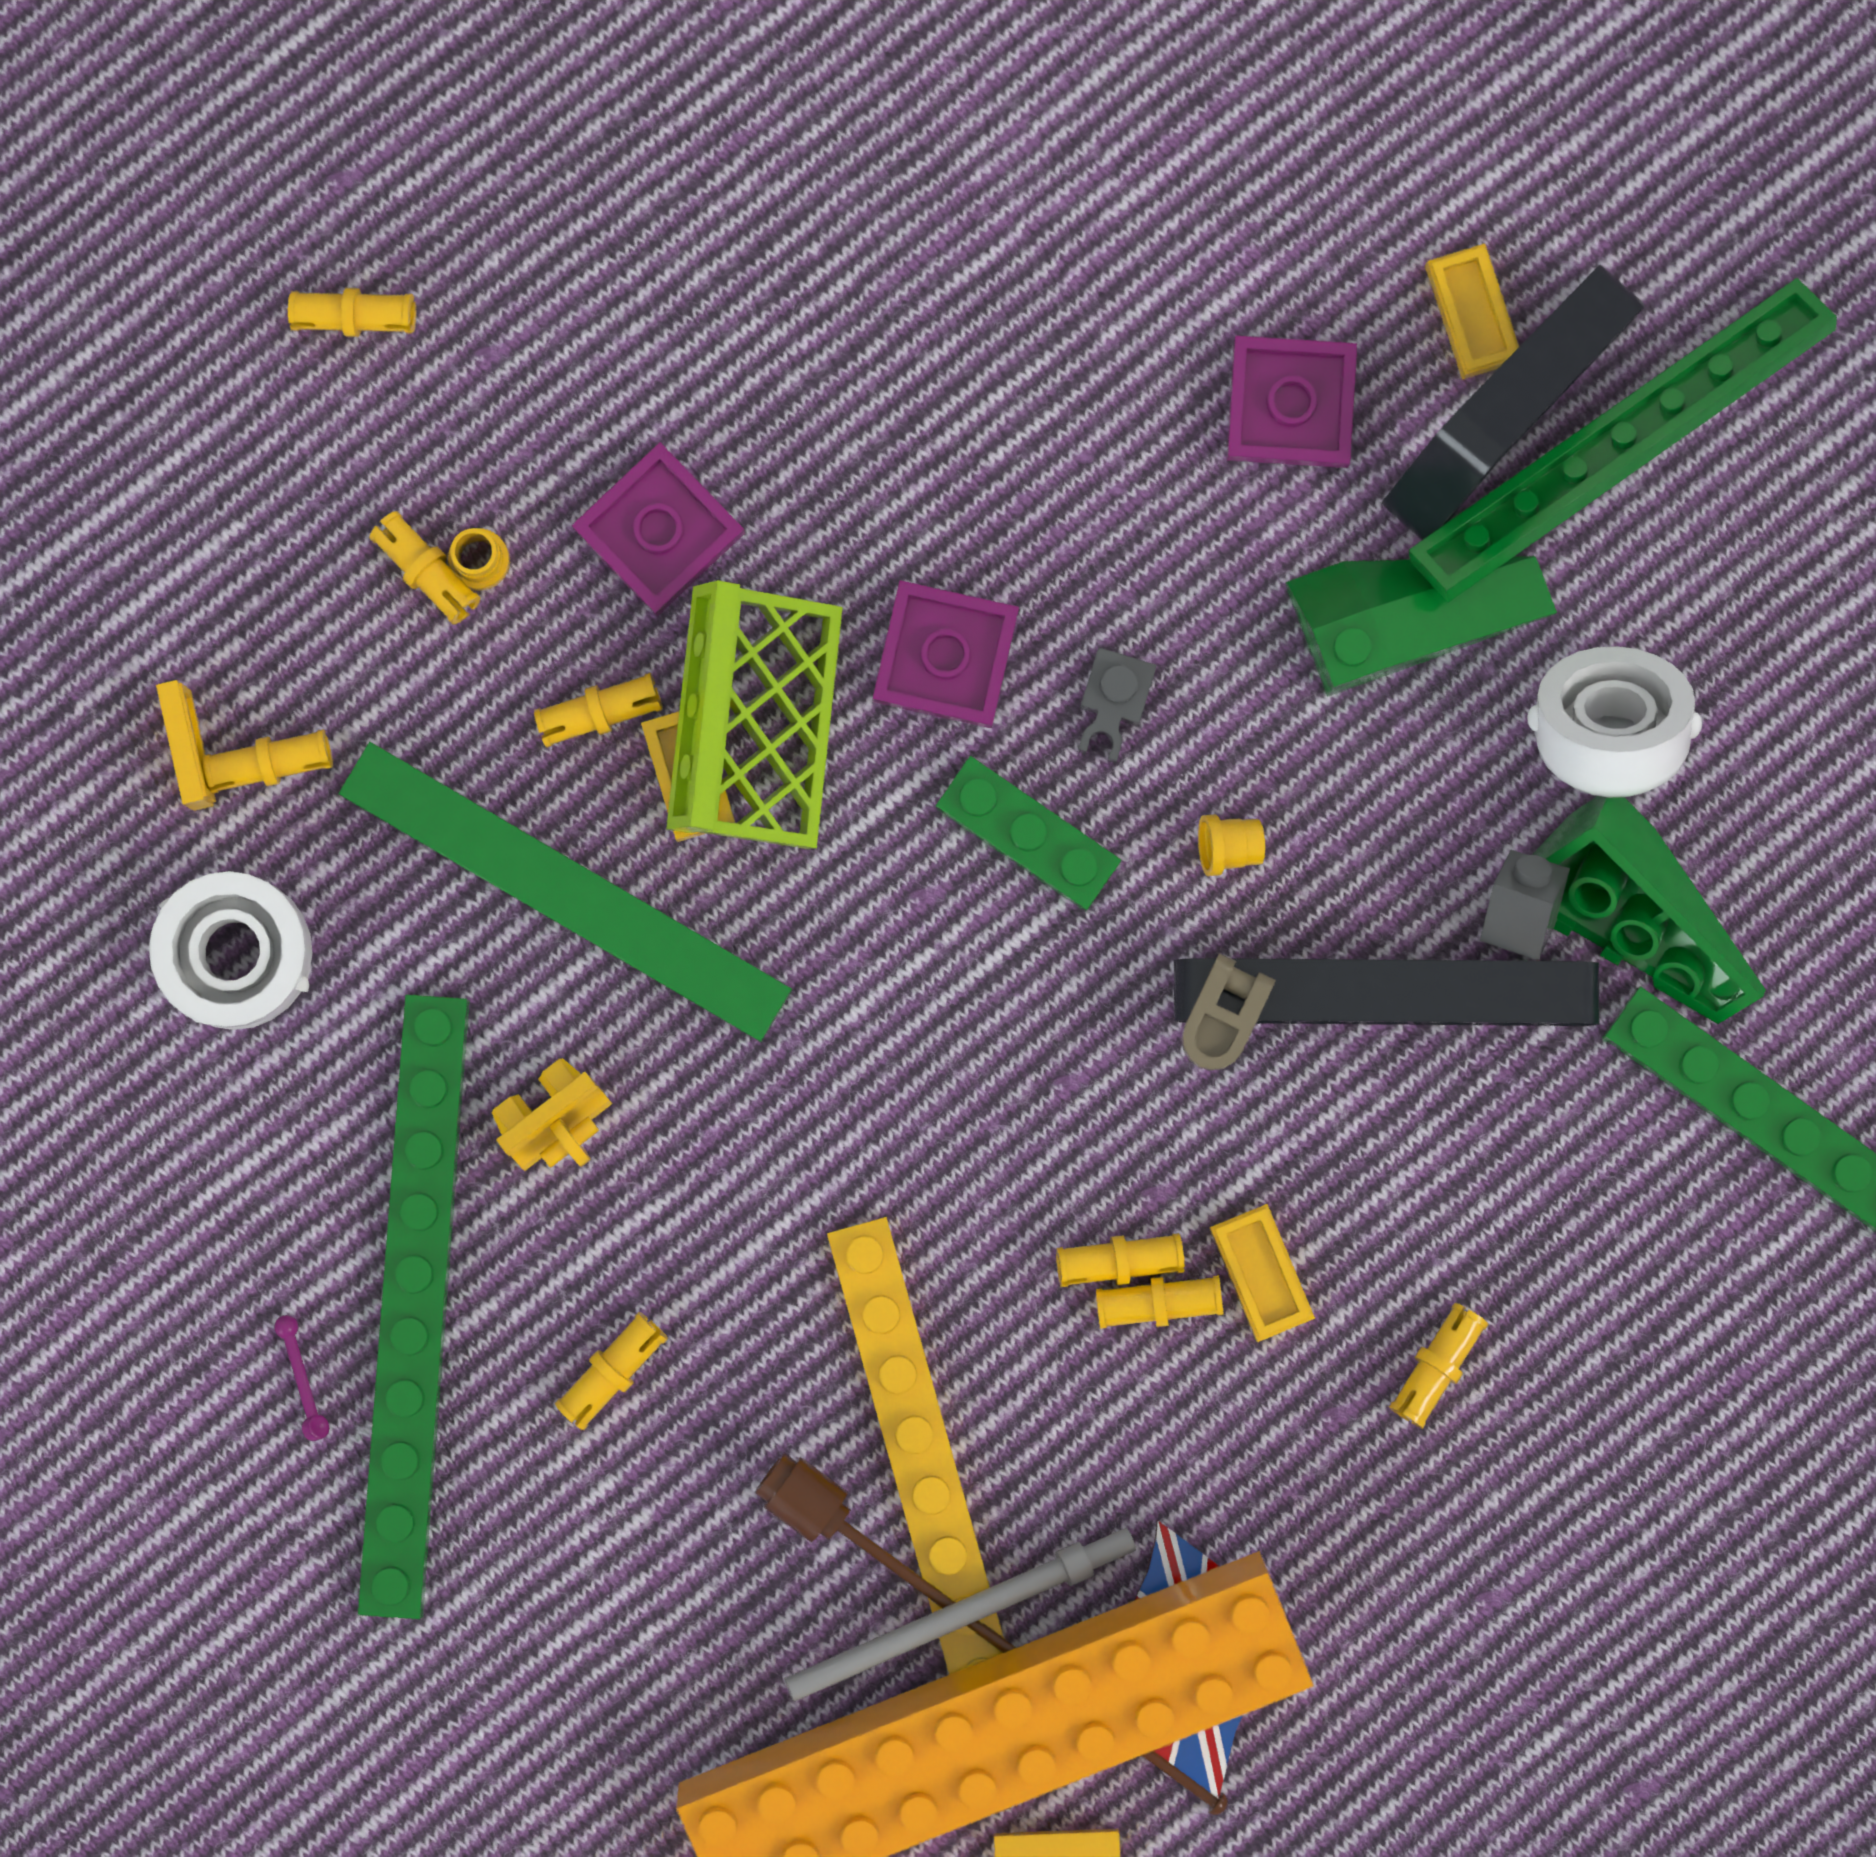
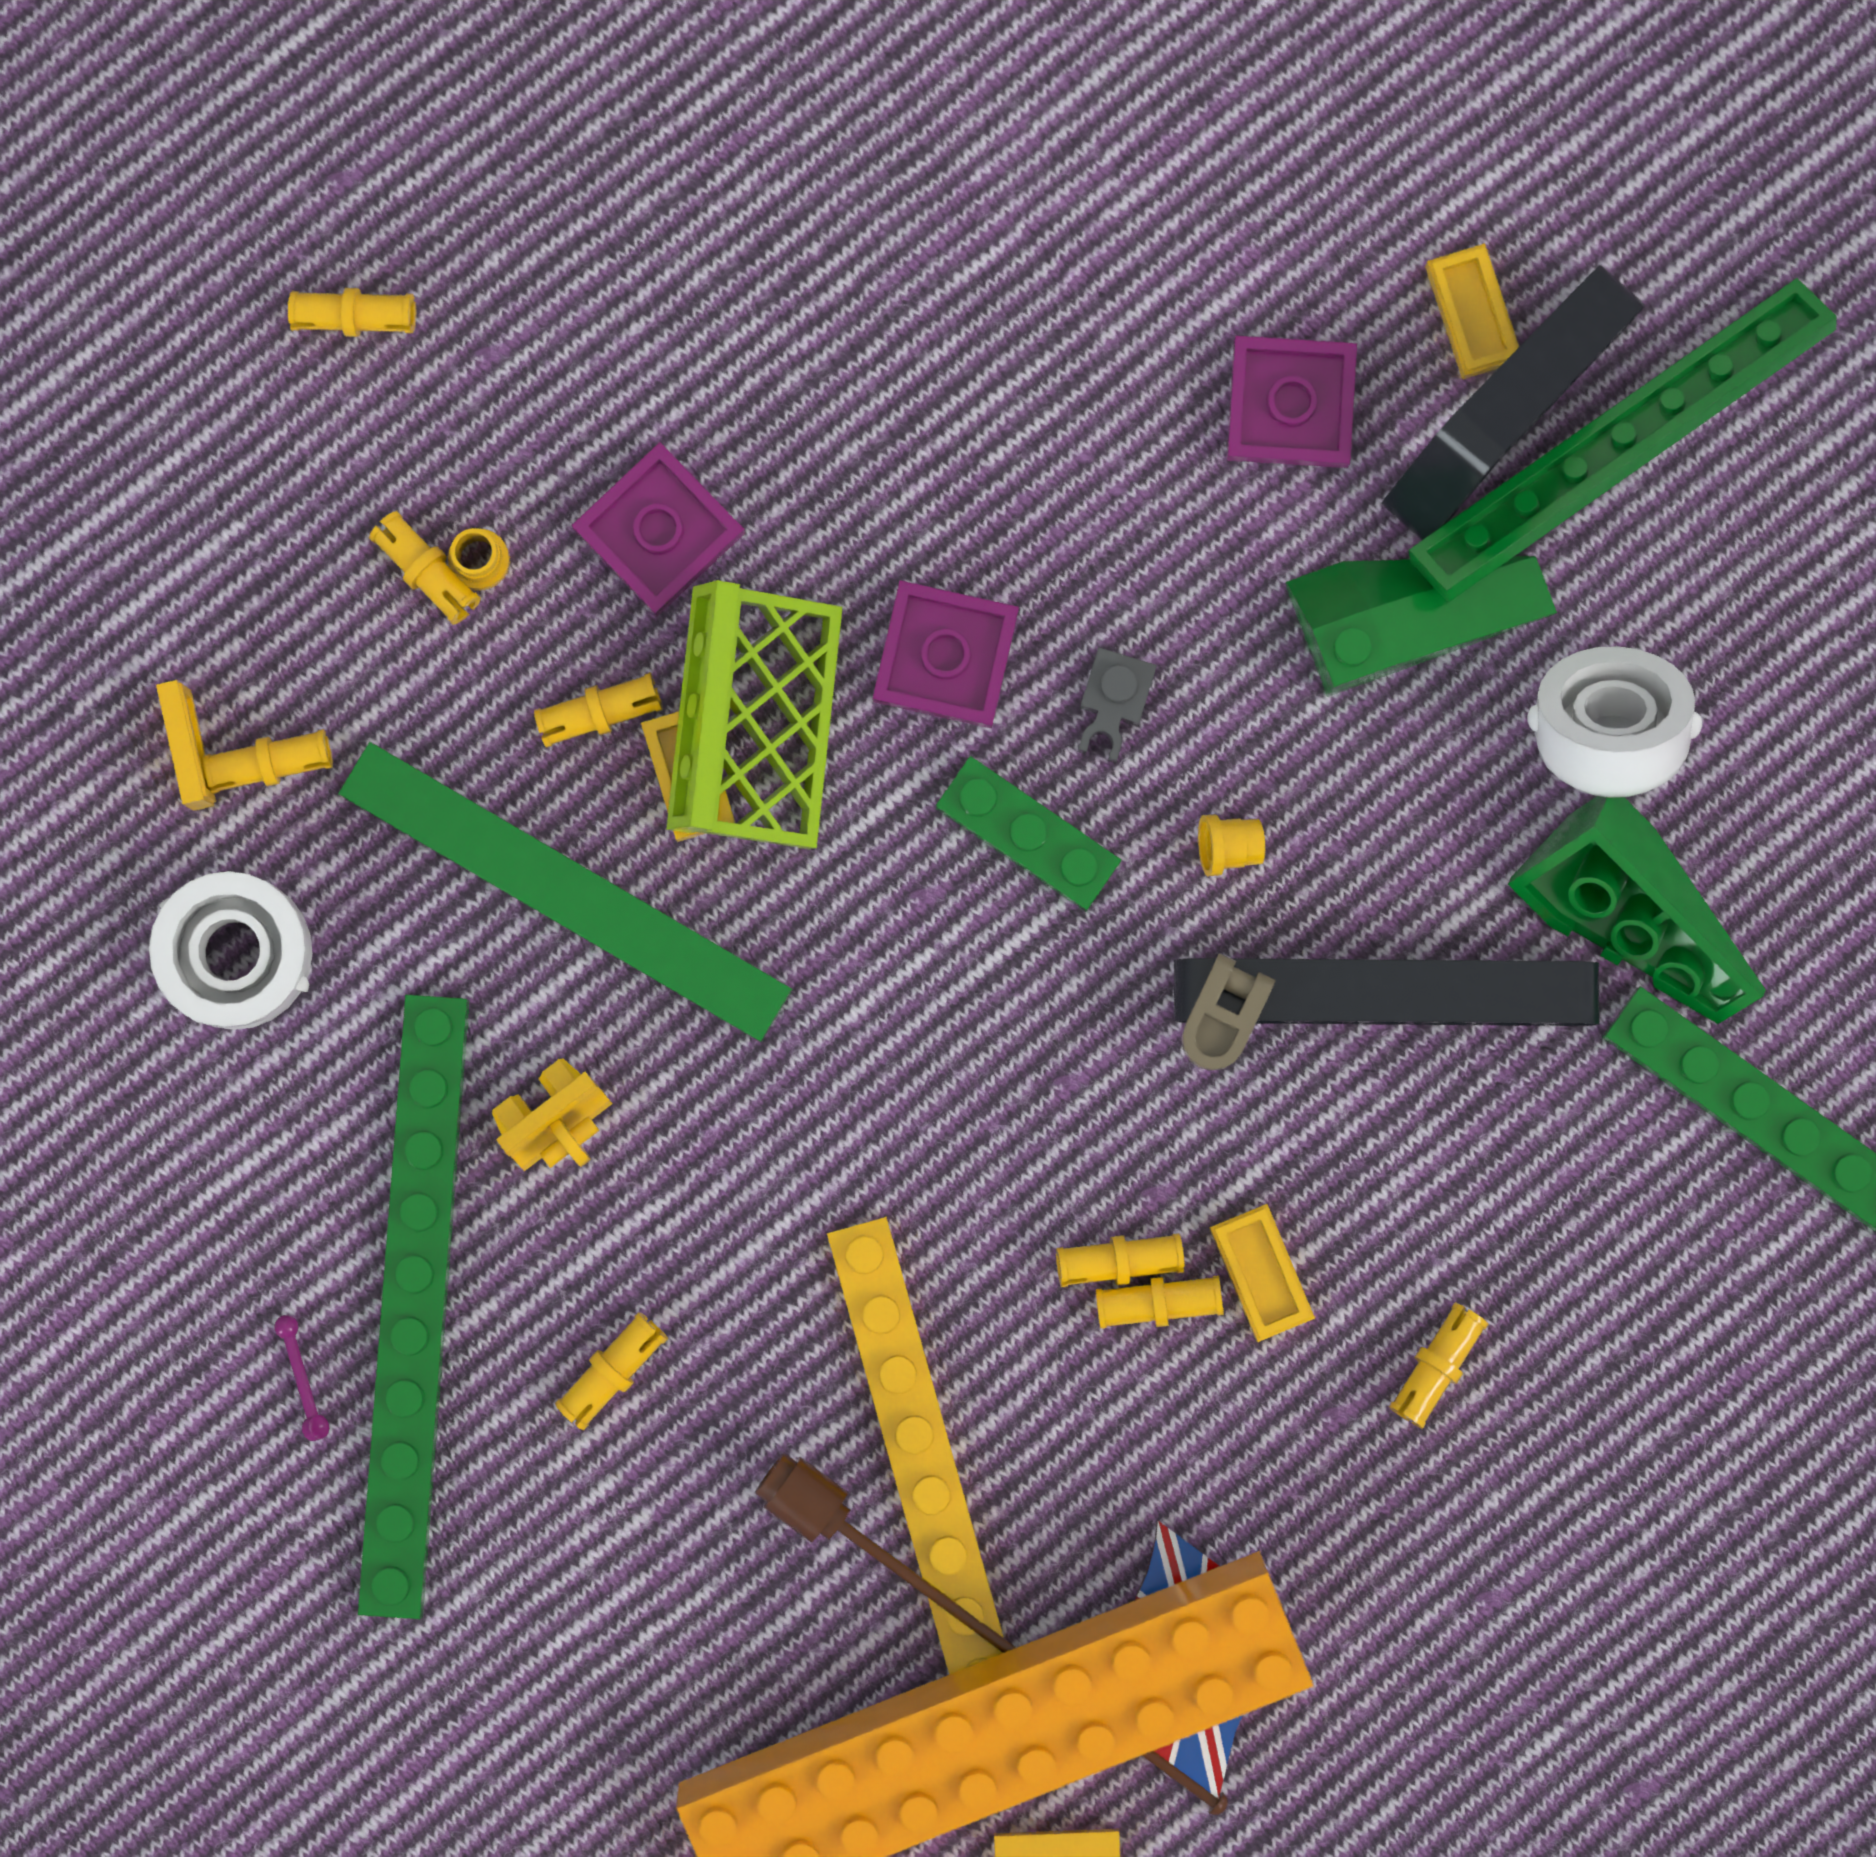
light grey bar [784,1528,1136,1702] -> none
dark grey brick [1480,850,1570,960] -> none

